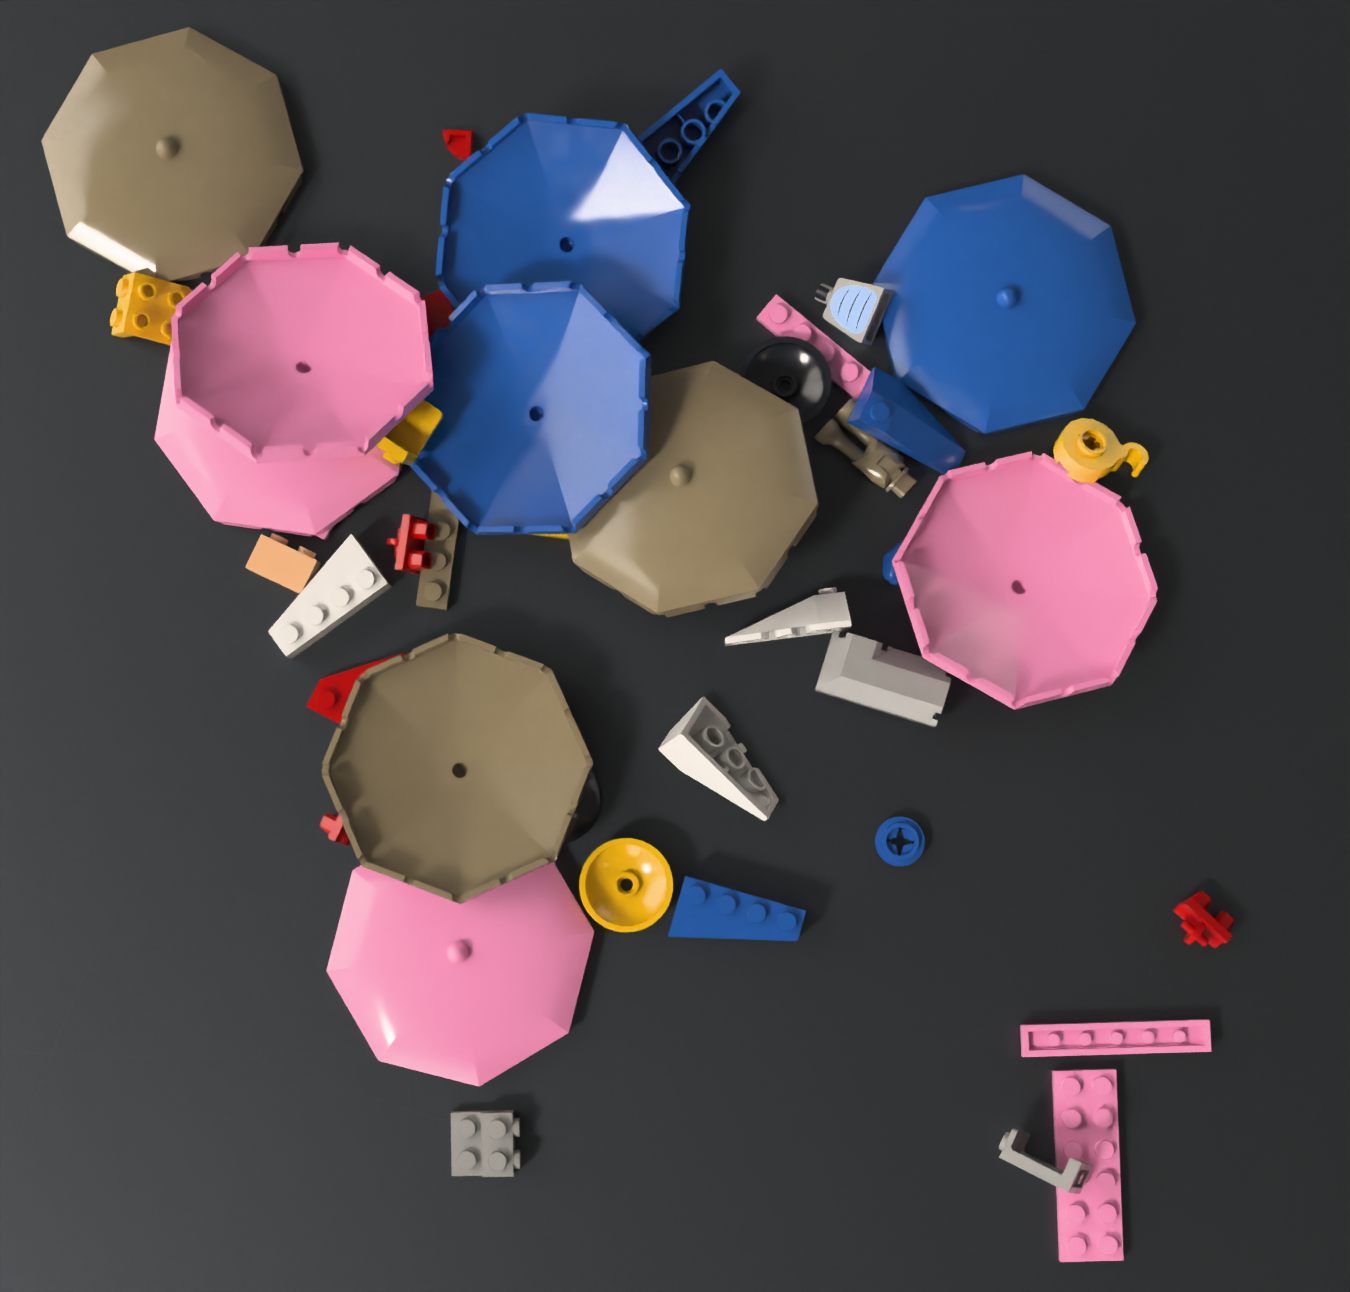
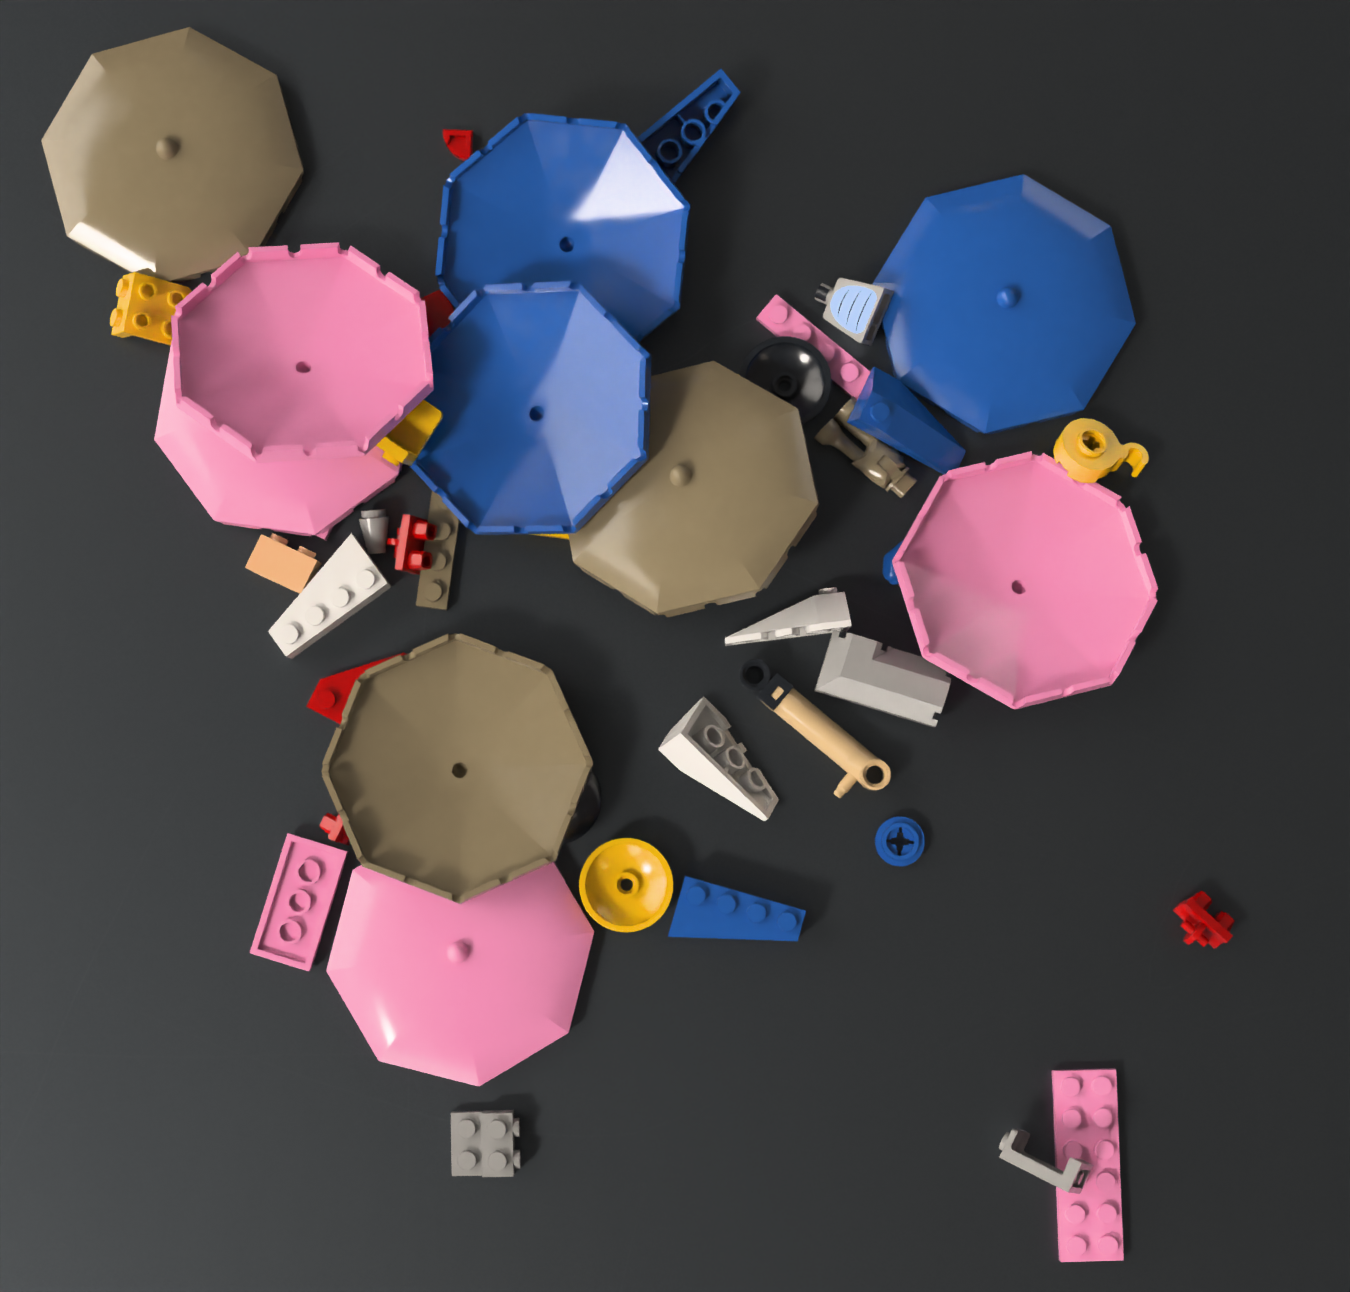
bright pink plate [1020,1019,1211,1057] -> none
none -> bright pink plate [250,833,349,971]
none -> light grey cone [359,509,389,554]
none -> tan piece [739,659,891,798]

